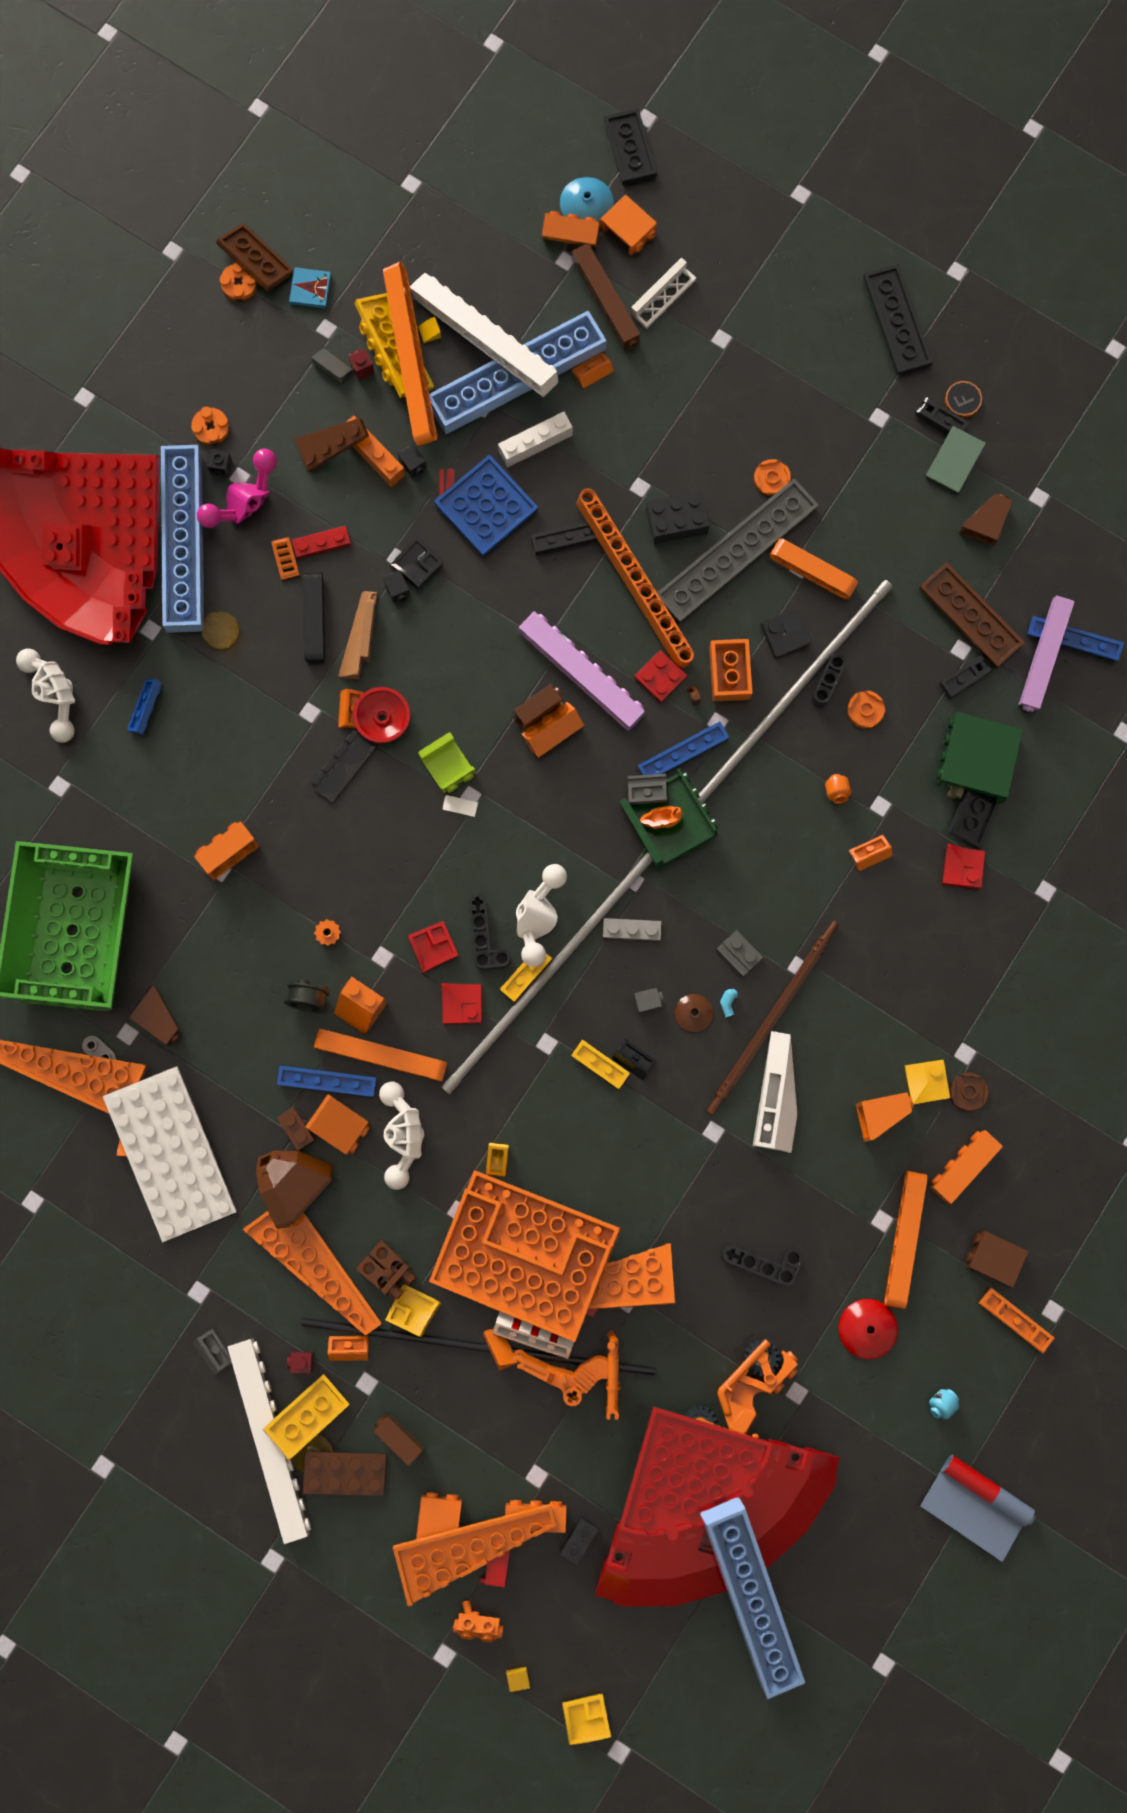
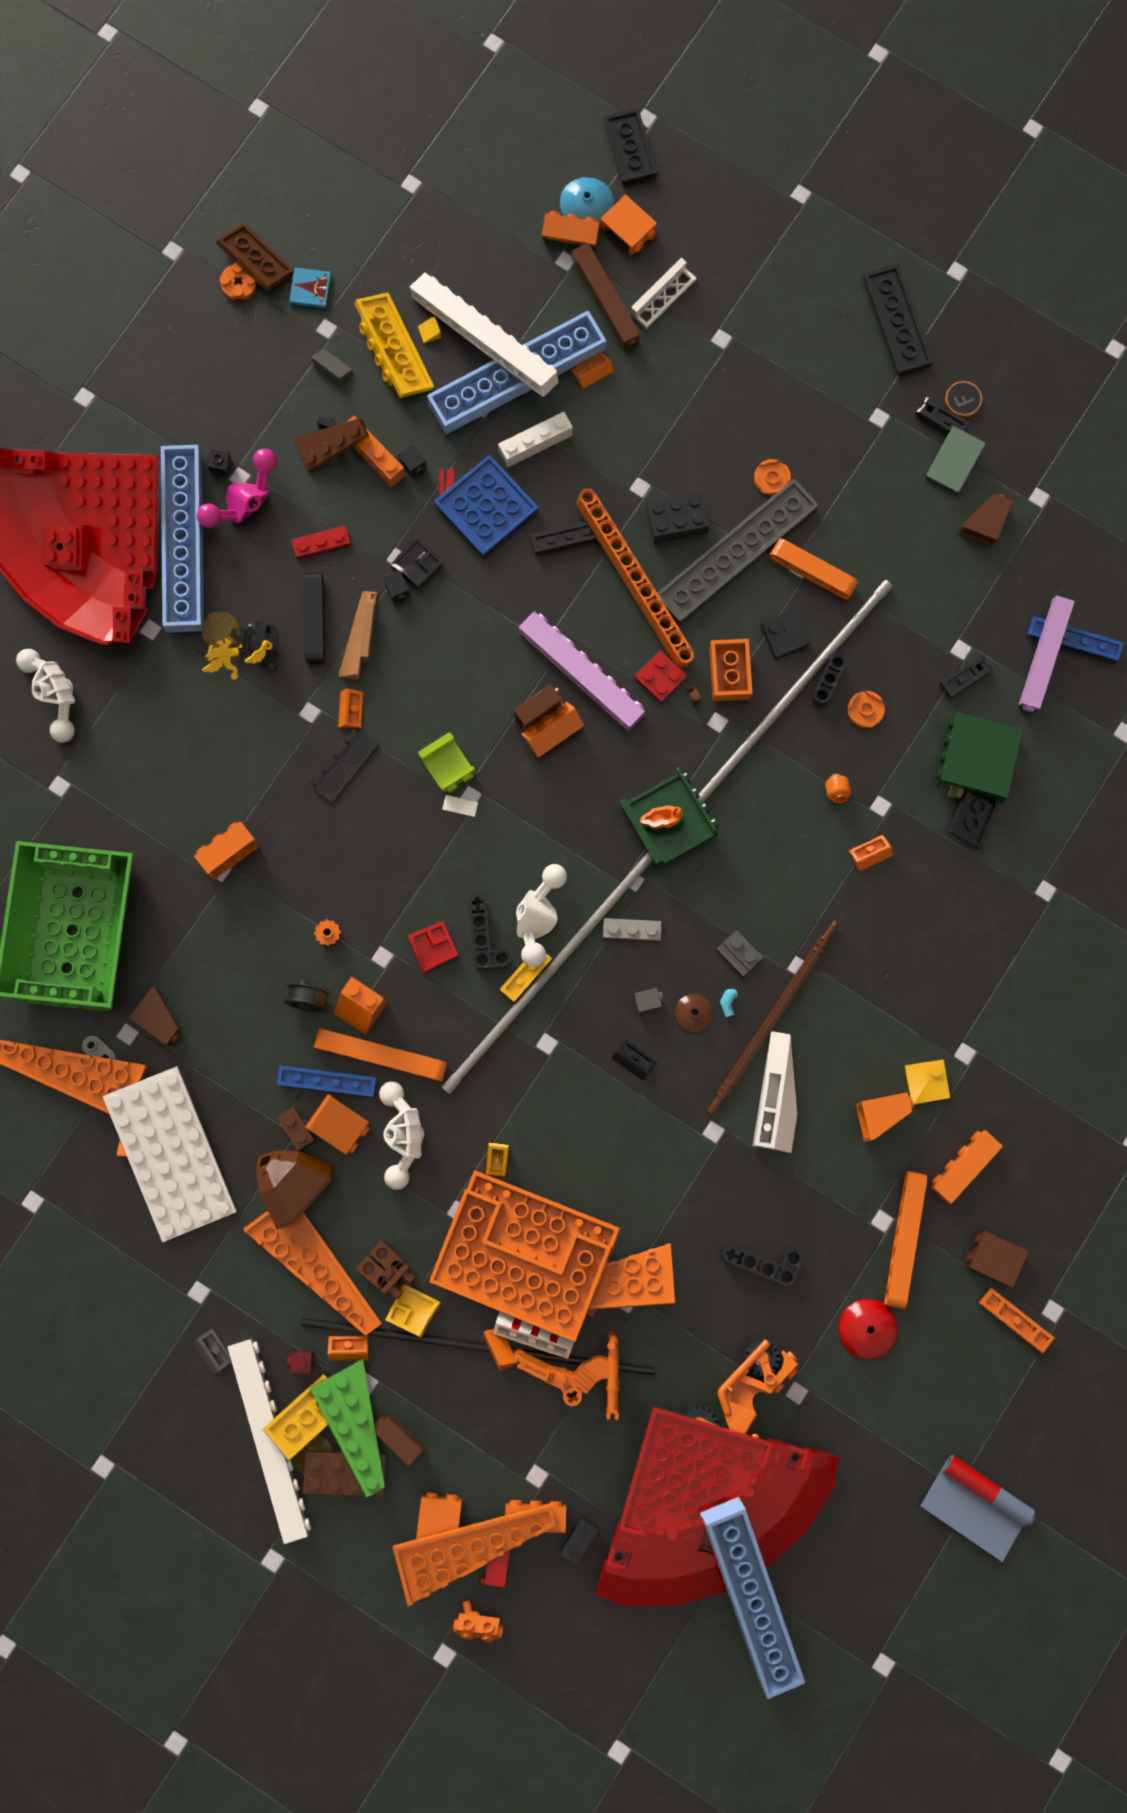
blue plate [127,678,162,734] -> none
orange plate [191,407,229,445] -> none
orange slope [271,537,300,580] -> none
dark red brick [348,348,375,381] -> none
red dish [353,687,410,743] -> none
orange beam [383,262,437,447] -> none
red plate [442,983,482,1025] -> none
yellow slope [506,1667,530,1692] -> none
yellow plate [562,1694,611,1745] -> none
yellow plate [571,1040,630,1089] -> none
dark grey plate [628,774,667,805] -> none
blue plate [637,722,729,775] -> none
reddish brown plate [919,563,1025,669] -> none
medium azure head [929,1389,959,1420] -> none
red plate [942,844,985,889] -> none
reddish brown tile [949,1072,989,1111] -> none
none -> helmet [202,620,279,680]
none -> bright green wing [309,1359,385,1498]
none -> black plate [317,416,337,430]

